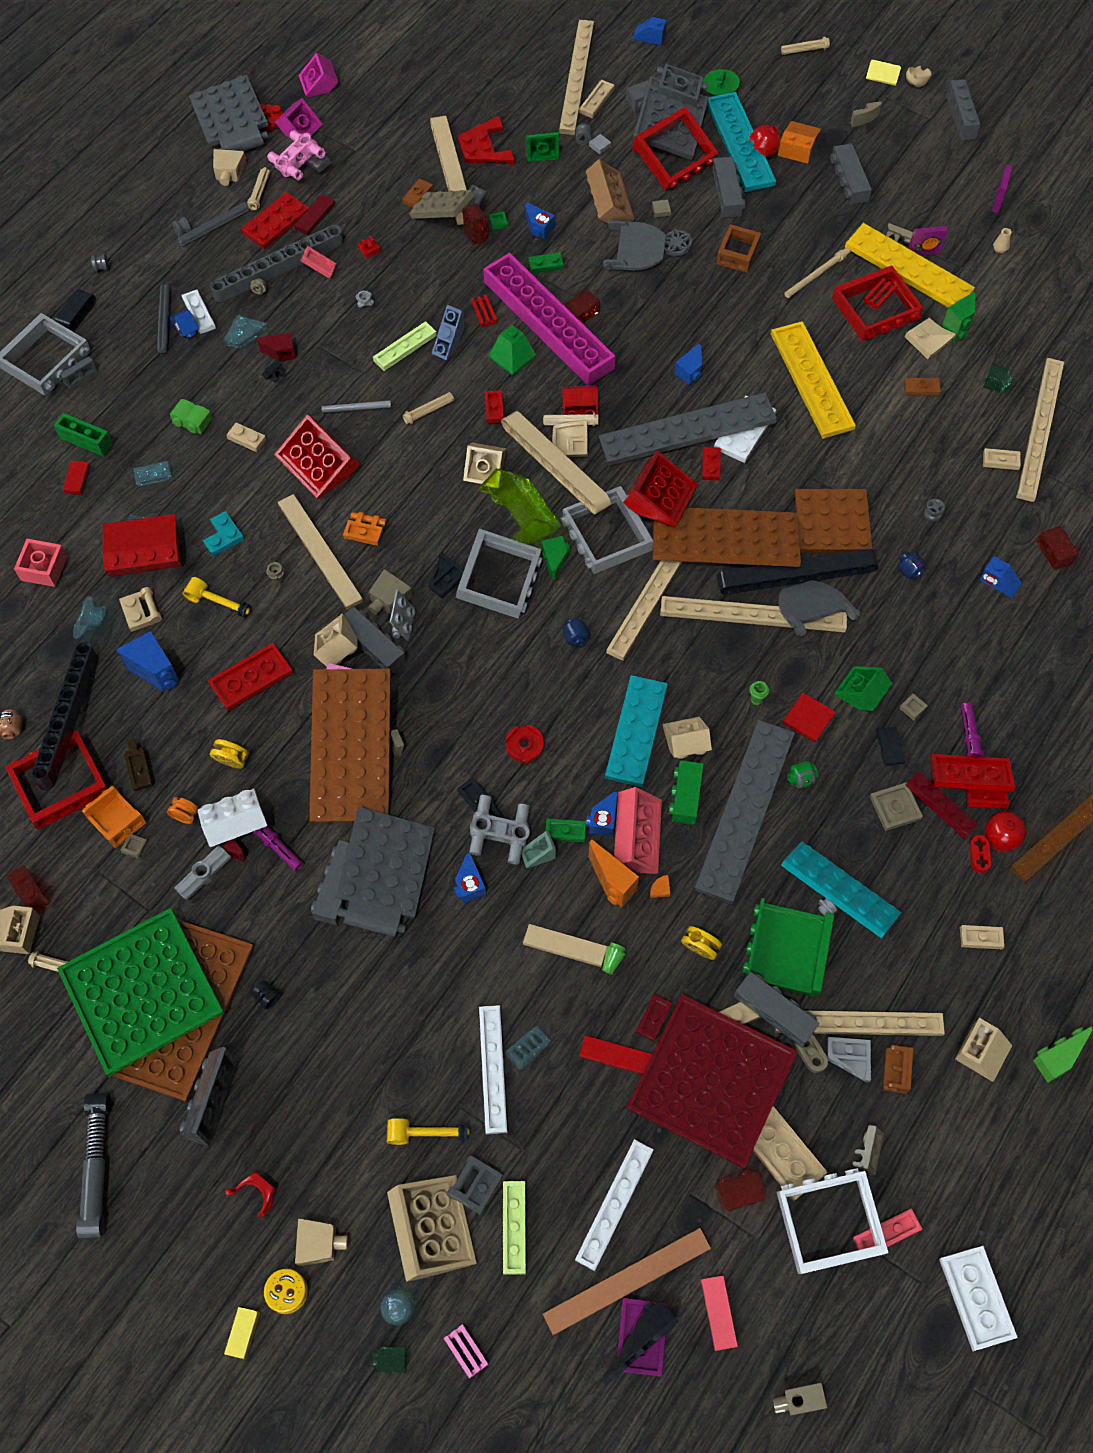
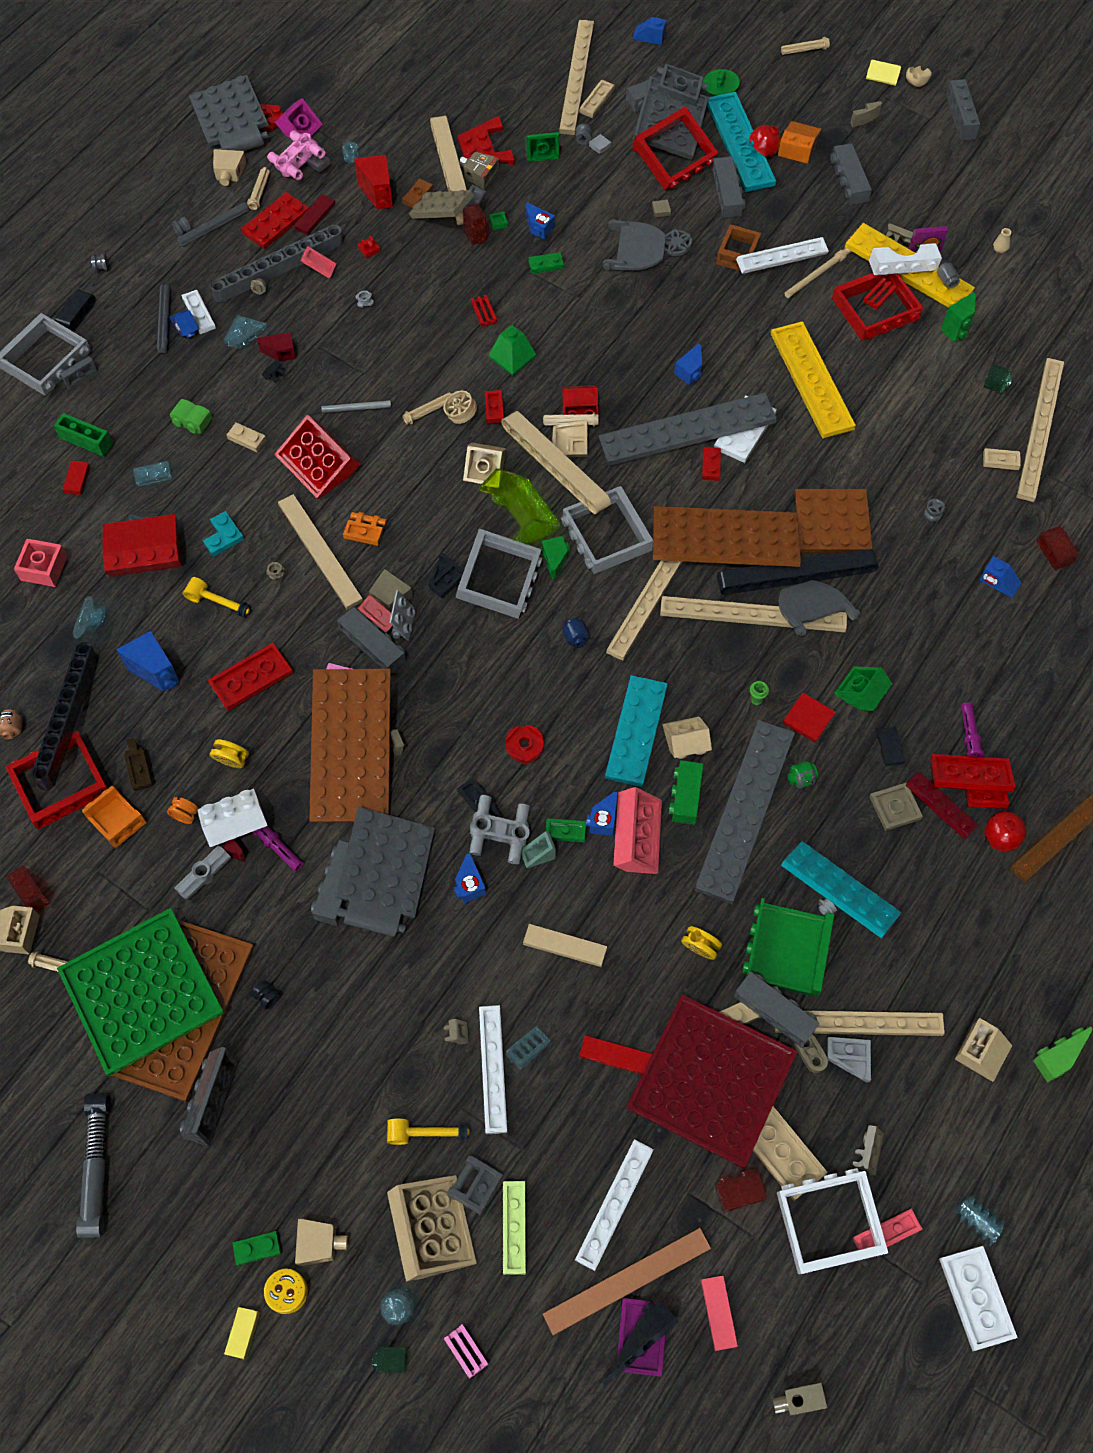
tan plate [119,587,162,632] -> none
dark tan tile [120,834,148,859] -> none
red helmet [225,1172,276,1218] -> none
dark pink slope [298,53,338,97] -> none
tan slope [314,614,357,666] -> none
yellowish green plate [373,321,437,371] -> none
sand blue slope [432,305,464,360] -> none
dark pink brick [483,253,615,385] -> none
clear red brick [563,289,600,324] -> none
medium nougat slope [586,159,635,223] -> none
orange slope [588,840,639,908] -> none
bright green cone [602,942,626,975] -> none
red slope [623,450,698,527] -> none
dark red plate [635,994,672,1042] -> none
orange tile [650,875,670,898] -> none
dark orange hinge [883,1045,913,1094] -> none
dark blue head [898,552,926,579] -> none
dark tan plate [899,694,928,721] -> none
dark orange plate [904,378,941,396] -> none
tan plate [905,318,956,359] -> none
tan plate [960,925,1004,949] -> none
red beam [969,835,991,874] -> none
magenta tile [992,165,1012,213] -> none
none -> green plate [232,1231,281,1266]
none -> clear light blue wheel [342,142,359,163]
none -> red slope [354,155,393,209]
none -> red plate [357,594,392,633]
none -> tan wheel [443,390,477,424]
none -> dark tan tile [444,1019,469,1044]
none -> dark tan torso [459,152,499,190]
none -> white tile [736,237,829,274]
none -> white arch [869,243,942,275]
none -> dark grey brick [937,263,960,289]
none -> clear light blue piece [953,1196,1004,1246]

